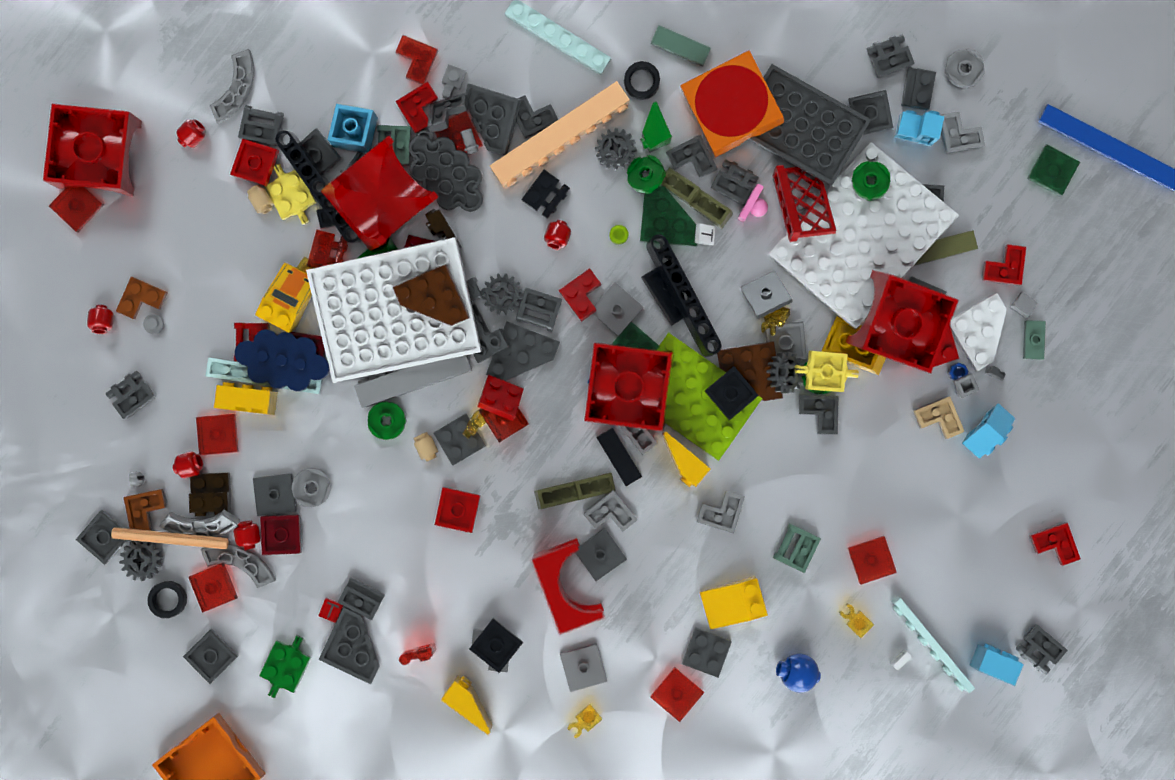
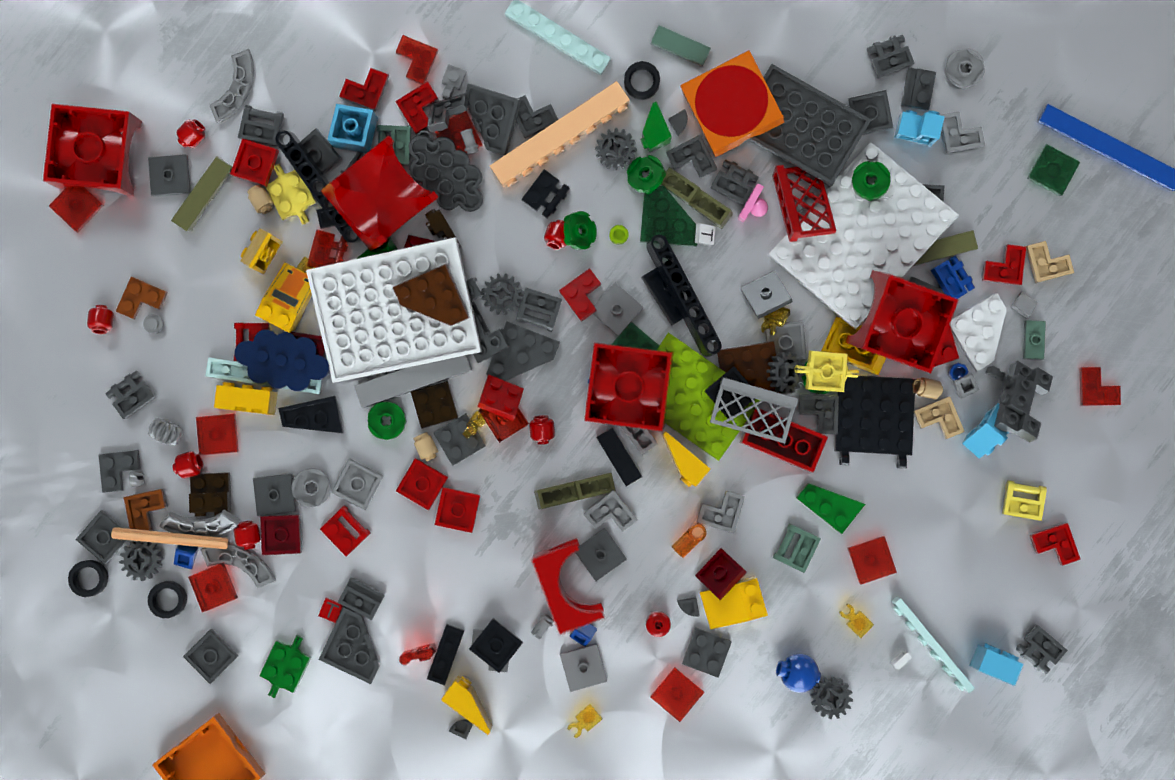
none -> black tyre [68,560,108,597]
none -> dark grey plate [98,450,141,493]
none -> dark grey plate [148,154,191,196]
none -> light grey gear [148,418,183,445]
none -> olive slope [171,156,233,231]
none -> blue slope [174,545,198,570]
none -> yellow slope [240,228,283,275]
none -> black wing [278,396,344,433]
none -> red plate [320,505,371,557]
none -> light grey plate [331,458,383,510]
none -> red plate [339,68,389,111]
none -> red plate [396,458,448,510]
none -> dark brown plate [411,381,458,429]
none -> black tile [427,624,465,686]
none -> dark grey tile [449,719,473,739]
none -> red head [529,415,555,445]
none -> light grey pin [531,614,554,639]
none -> green plate [564,211,597,250]
none -> blue slope [570,624,597,647]
none -> red head [646,611,671,637]
none -> dark grey tile [668,109,688,136]
none -> clear orange piece [671,522,707,558]
none -> dark grey tile [677,597,700,617]
none -> dark red plate [695,548,747,600]
none -> light grey fence [710,377,798,443]
none -> red brick [740,407,828,473]
none -> green wing [796,483,866,534]
none -> dark grey gear [810,676,853,719]
none -> black plate [834,376,916,469]
none -> tan brick [913,377,943,399]
none -> blue plate [931,255,975,299]
none -> dark grey bracket [994,360,1053,443]
none -> light yellow plate [1002,480,1047,521]
none -> tan plate [1025,241,1074,283]
none -> clear red plate [1079,367,1121,406]

